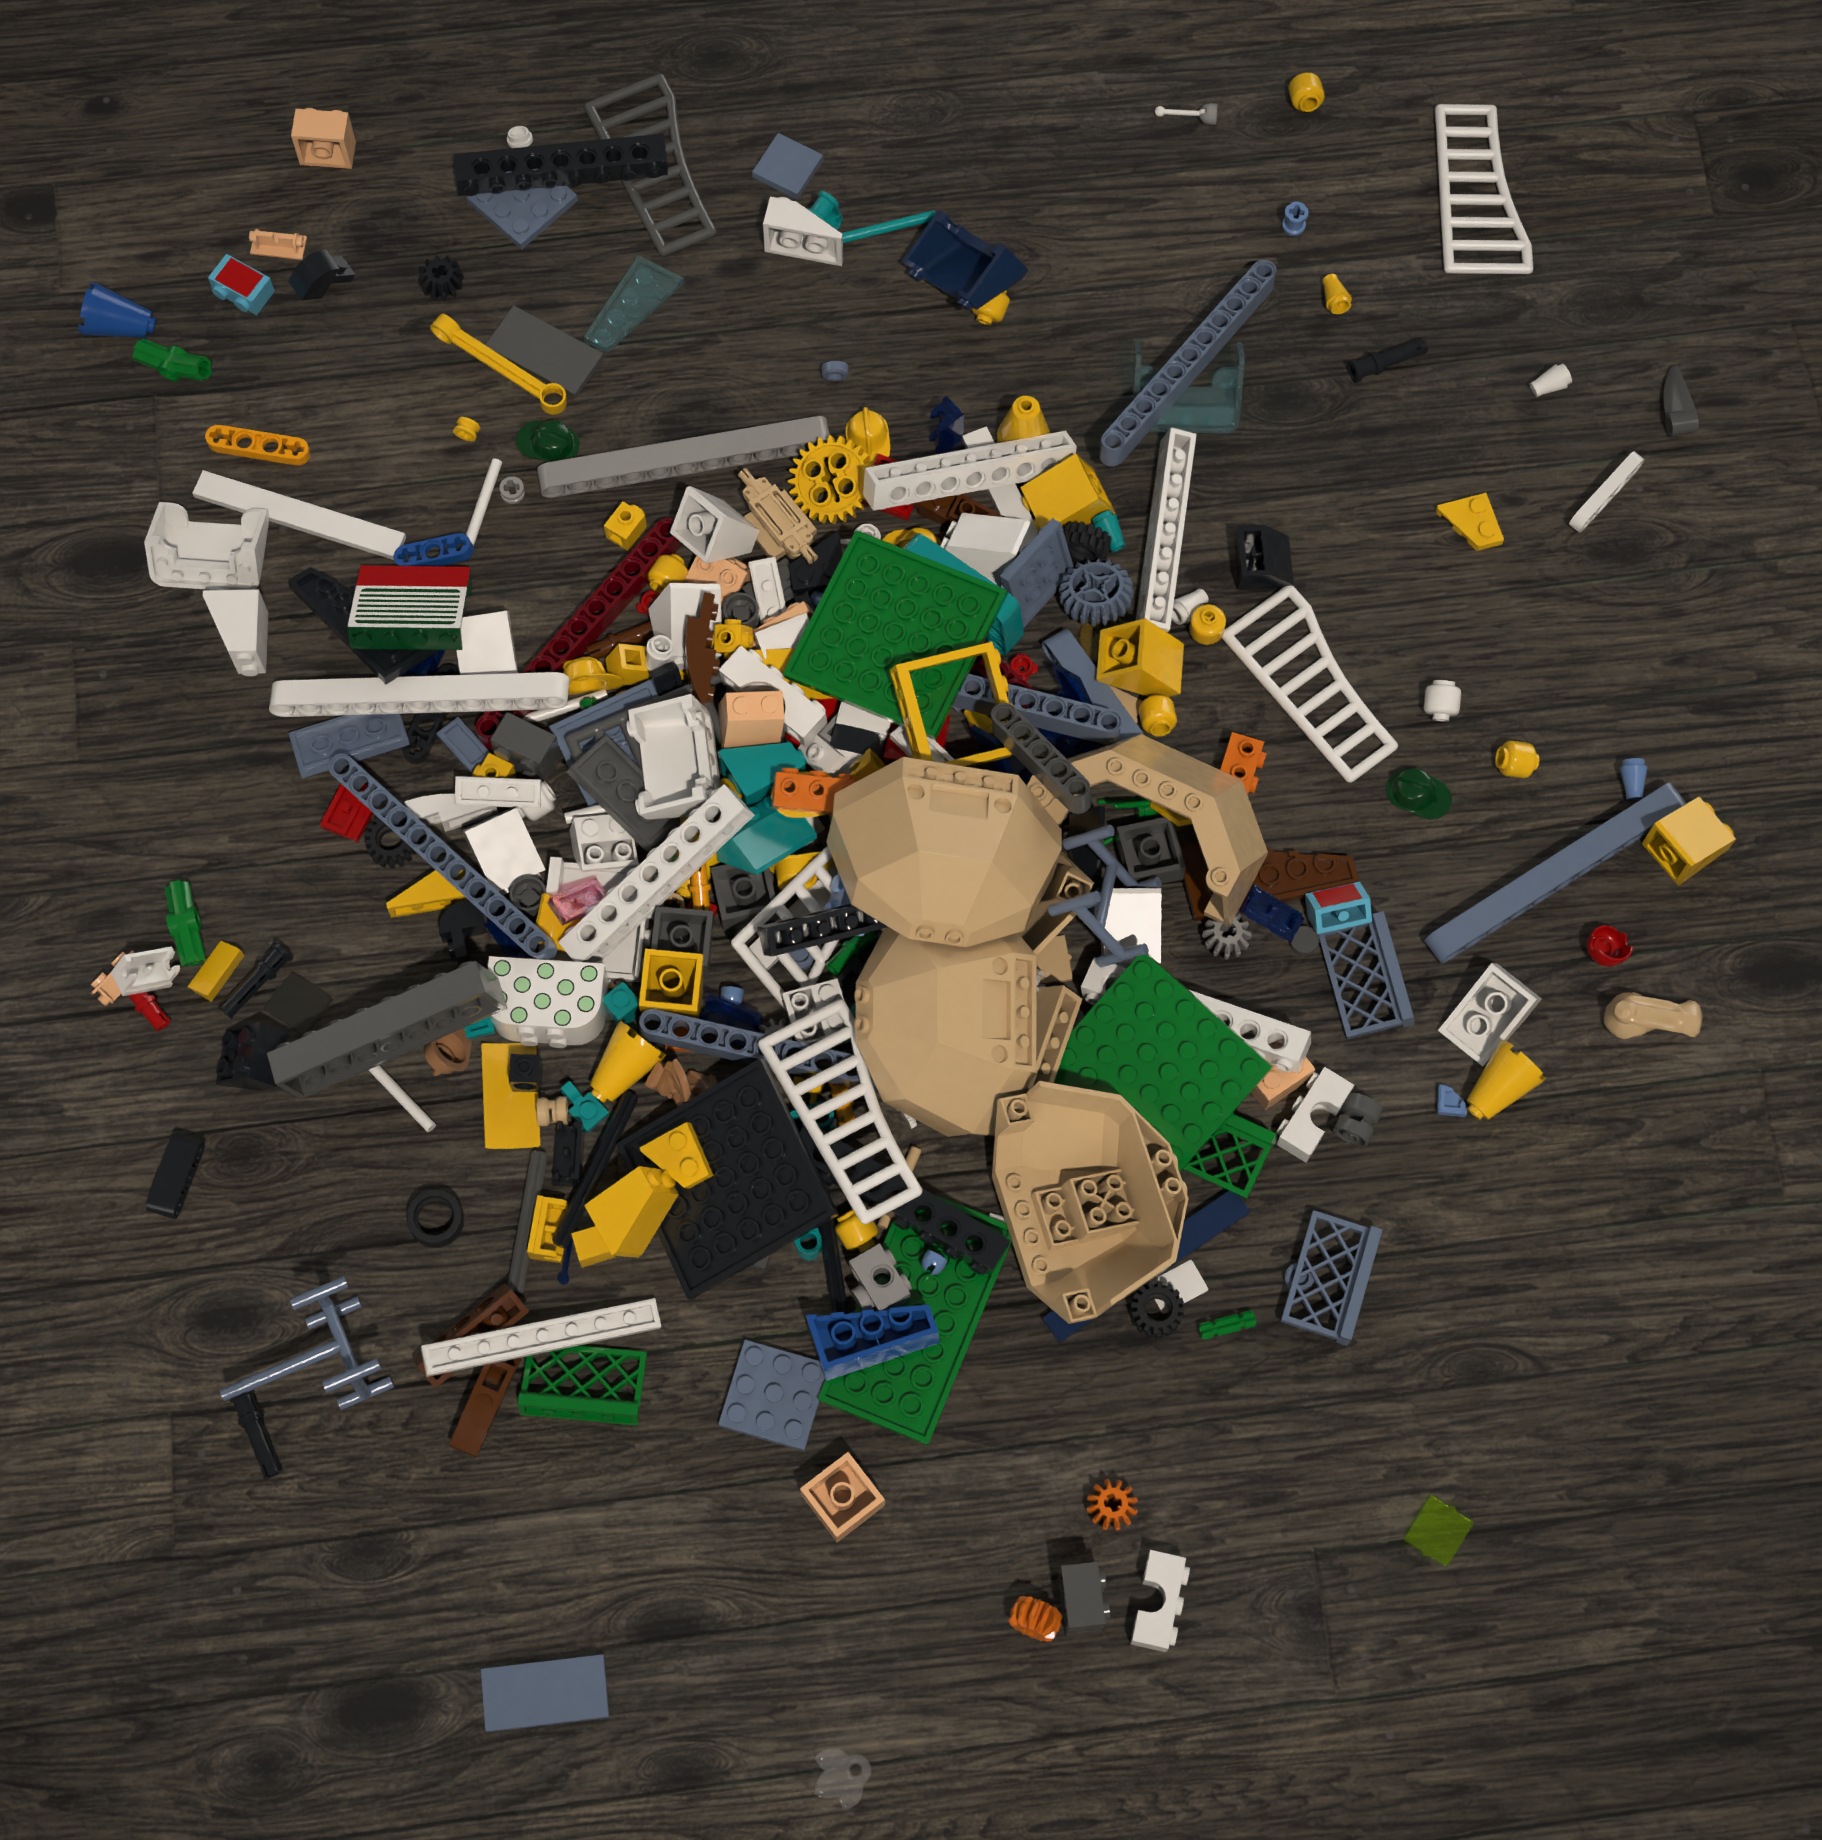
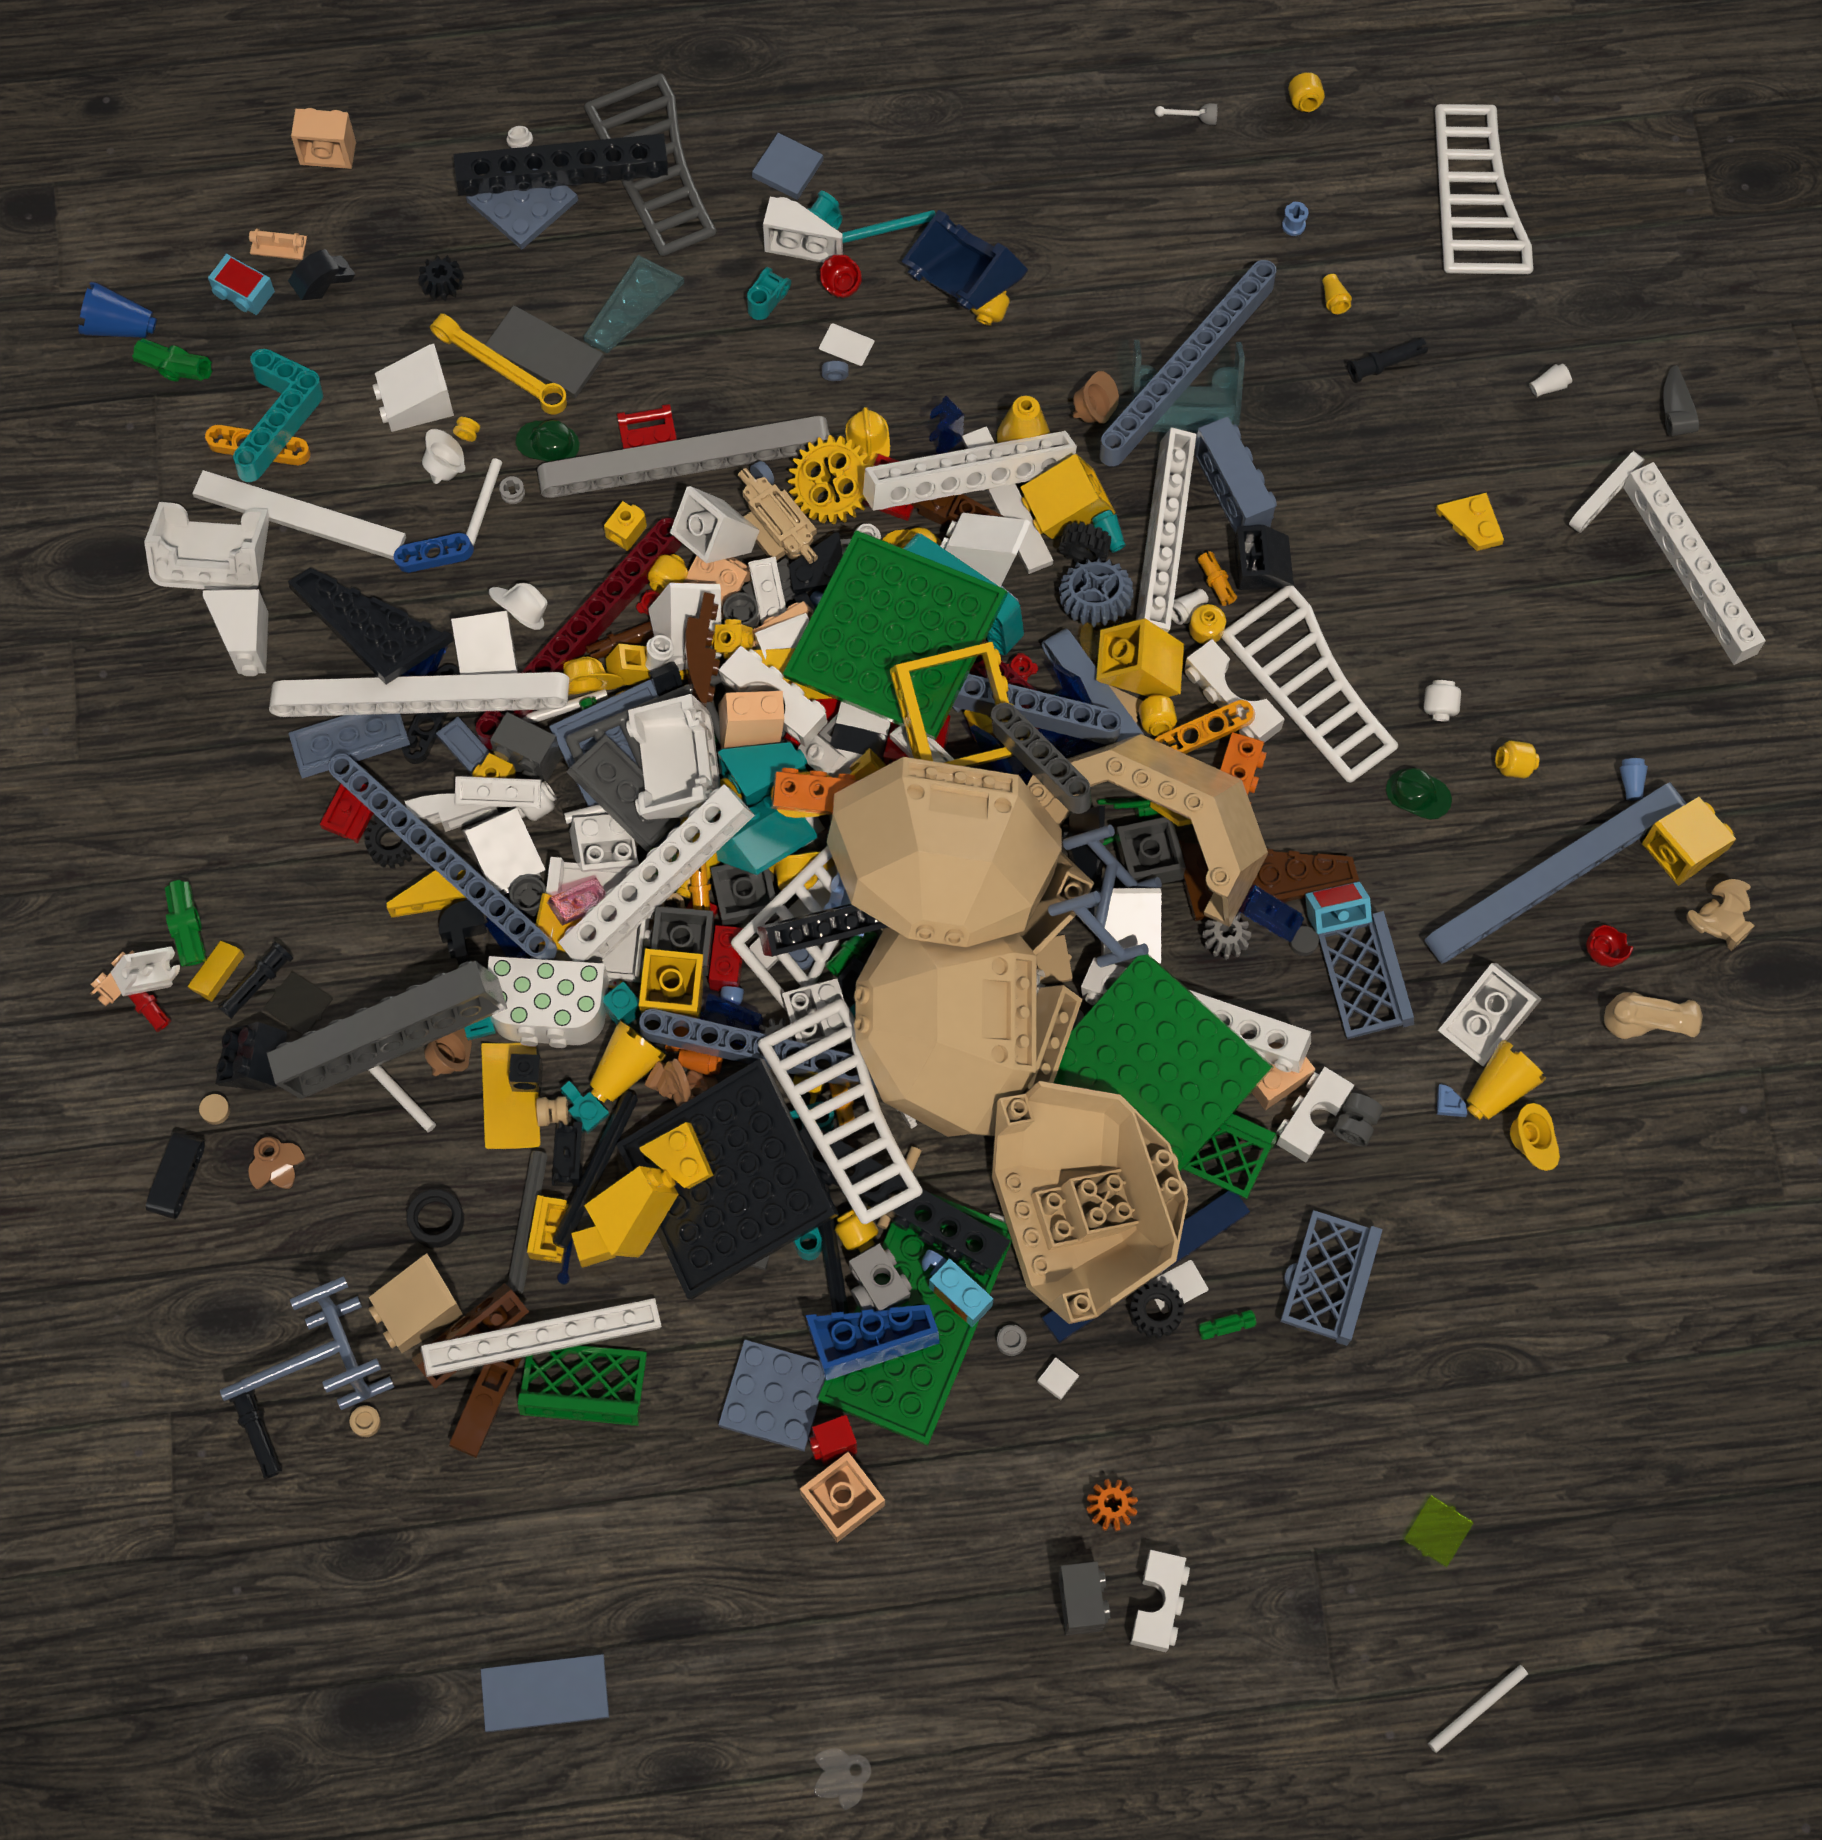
panel [348,565,473,650] -> none
sand blue plate [1000,518,1074,629] -> none
orange gear [1008,1596,1063,1642] -> none
none -> tan tile [199,1094,230,1125]
none -> teal beam [233,349,323,482]
none -> medium nougat plate [249,1137,305,1189]
none -> tan tile [350,1406,381,1437]
none -> tan slope [368,1254,464,1353]
none -> white slope [373,344,454,432]
none -> white piece [422,429,465,484]
none -> white piece [489,583,547,630]
none -> red plate [617,404,677,449]
none -> orange cone [678,1049,723,1077]
none -> red brick [709,925,743,991]
none -> teal piece [747,267,791,320]
none -> sand blue tile [750,461,774,485]
none -> red brick [809,1415,857,1466]
none -> white sticker [819,323,874,366]
none -> red hair [820,255,862,298]
none -> medium azure brick [929,1259,993,1327]
none -> light grey tile [997,1325,1027,1356]
none -> white tile [1037,1358,1079,1401]
none -> medium nougat piece [1072,371,1119,424]
none -> light orange beam [1155,700,1256,754]
none -> white arch [1185,639,1285,743]
none -> sand blue brick [1194,417,1277,534]
none -> light orange pin [1198,551,1237,606]
none -> white bar [1428,1665,1528,1753]
none -> yellow piece [1510,1103,1560,1171]
none -> white brick [1623,462,1766,665]
none -> tan animal [1686,879,1754,951]

